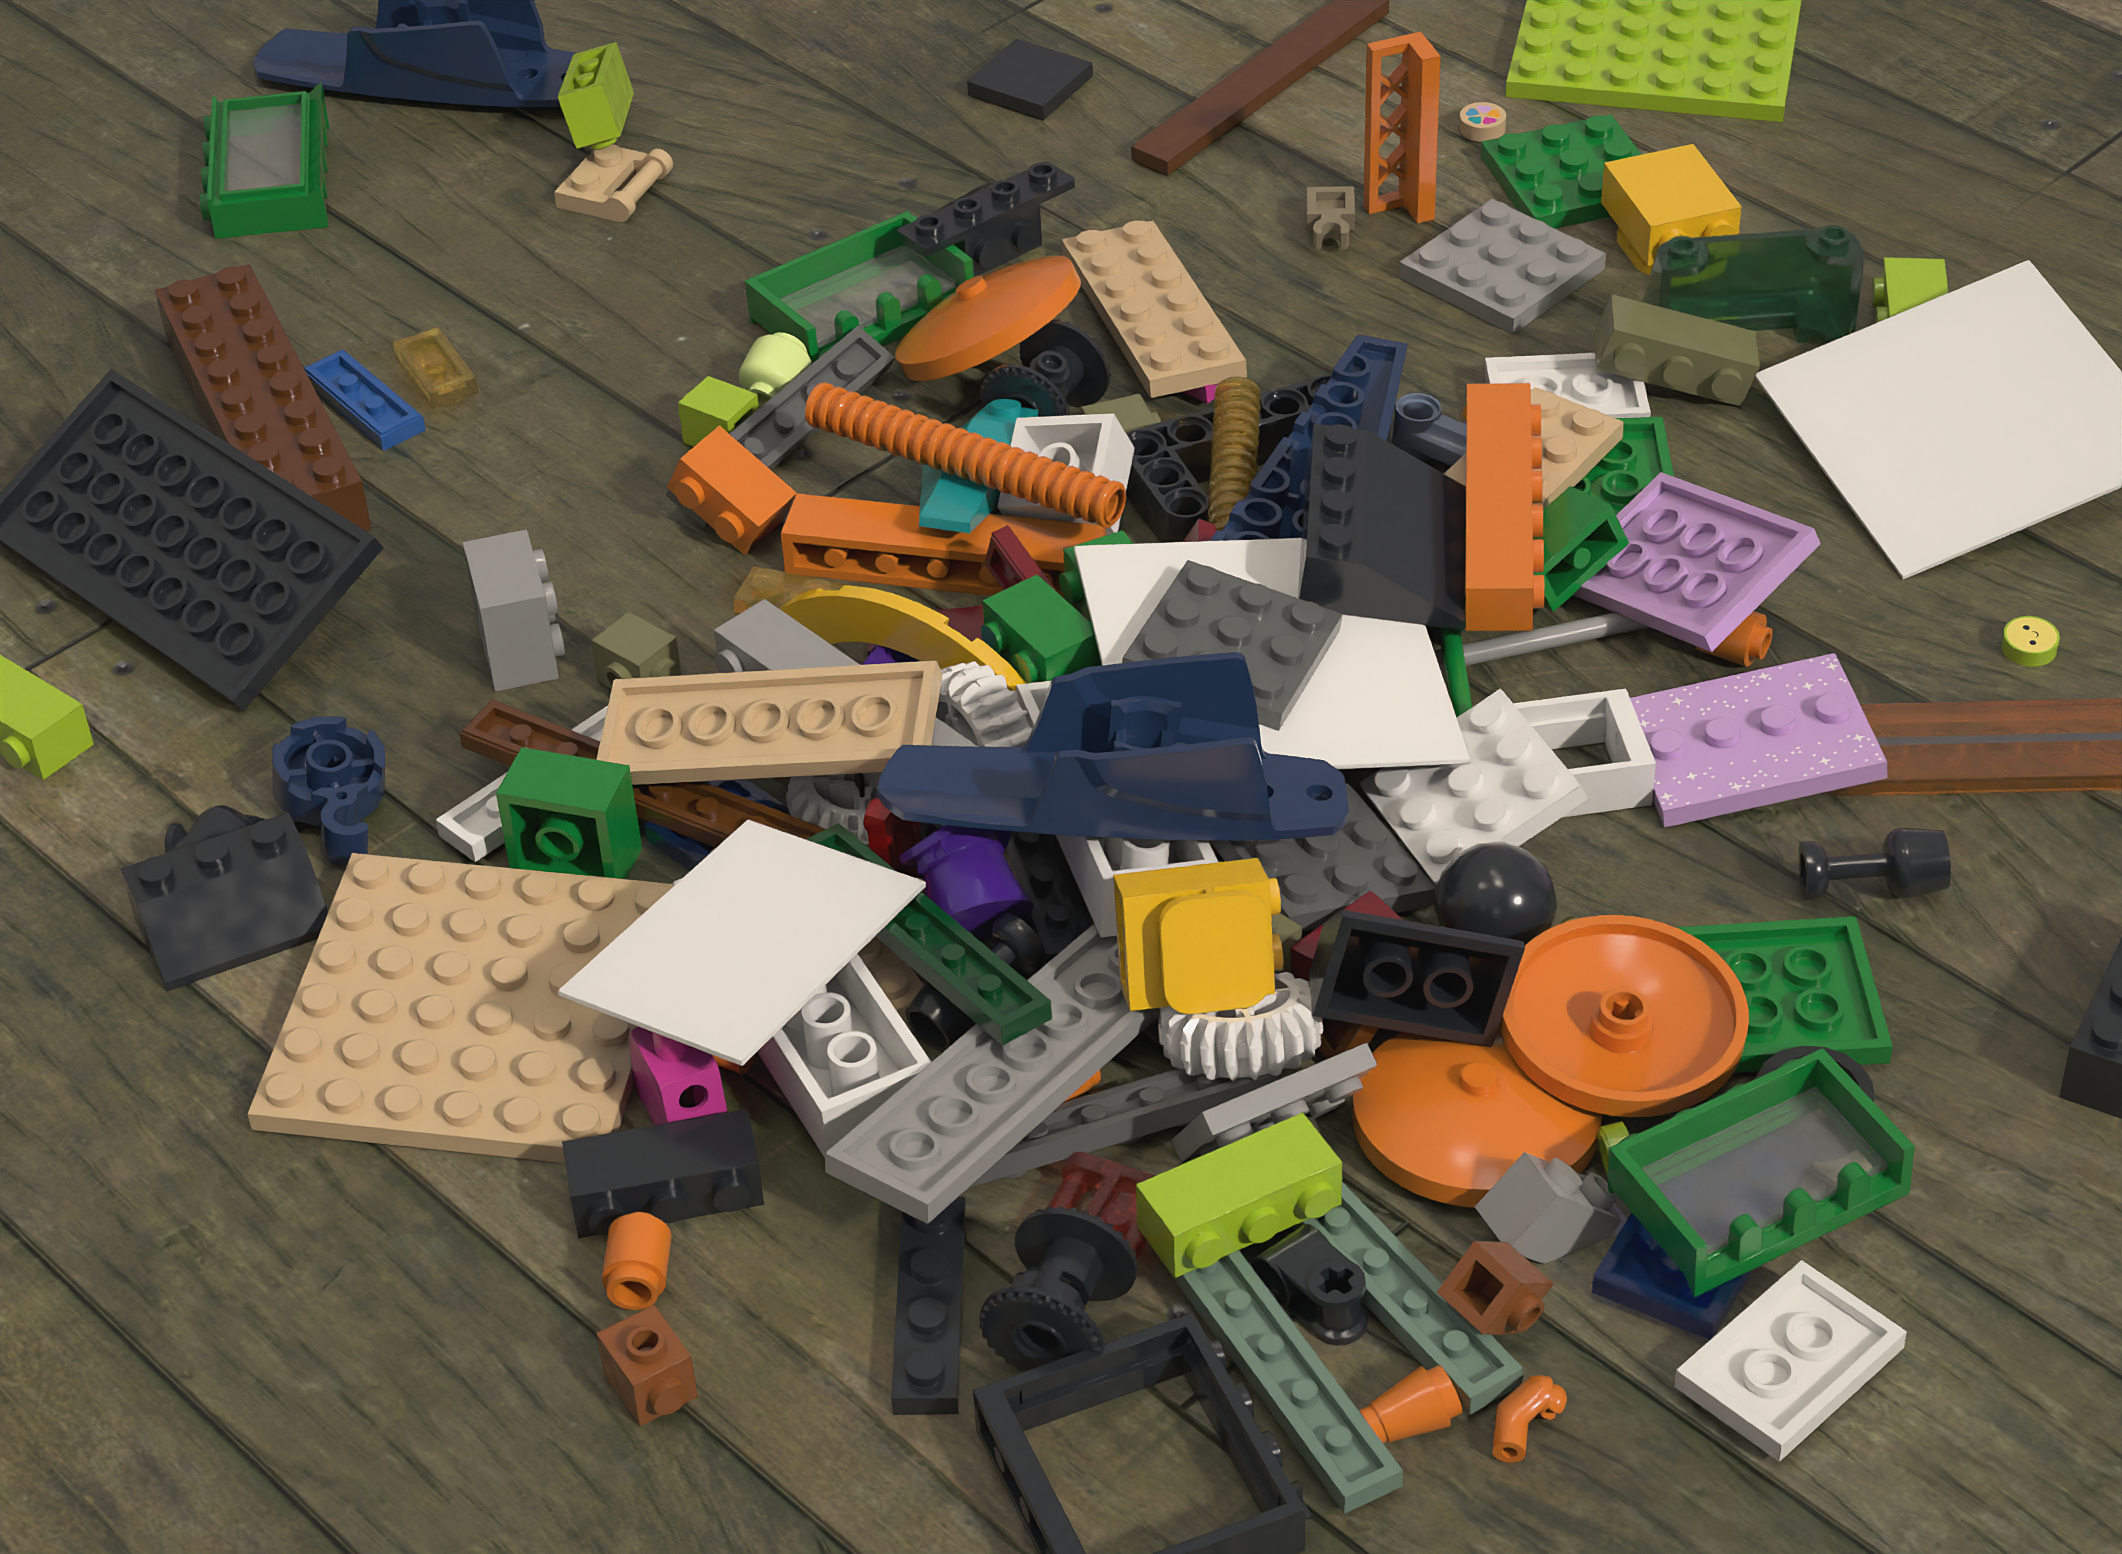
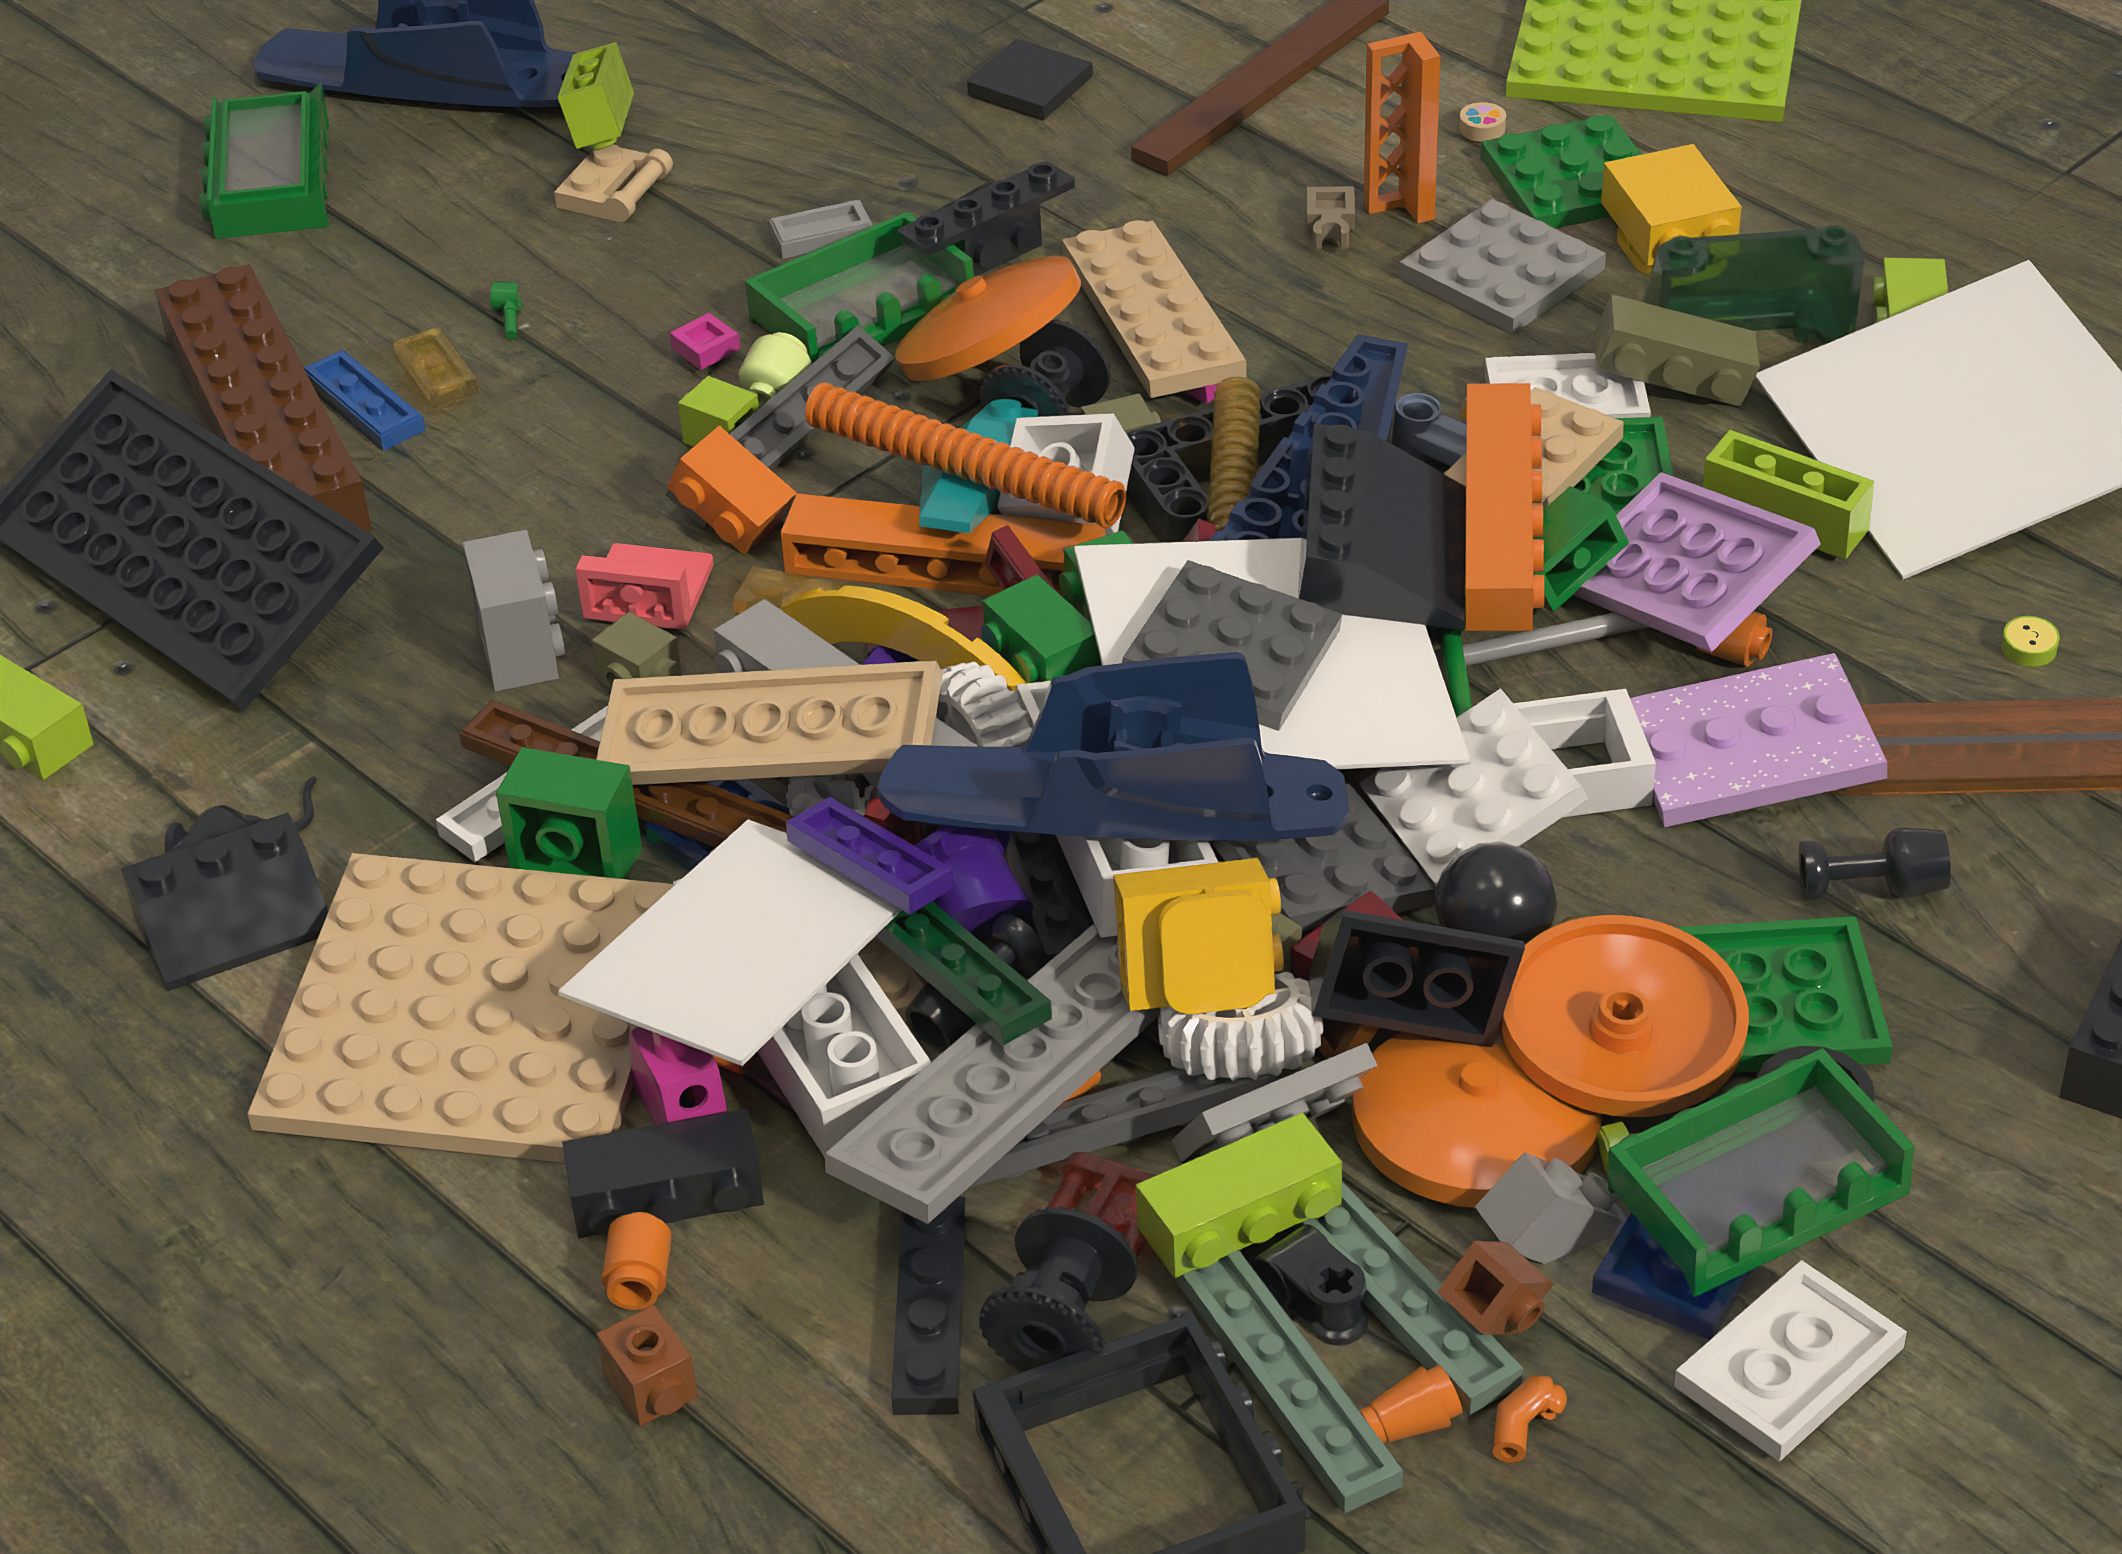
dark blue piece [272,716,385,866] -> none
none -> green hand [490,281,523,340]
none -> coral bracket [576,543,714,630]
none -> dark pink plate [669,312,740,370]
none -> light grey tile [769,200,873,259]
none -> dark purple plate [786,797,954,914]
none -> lime brick [1703,430,1875,560]

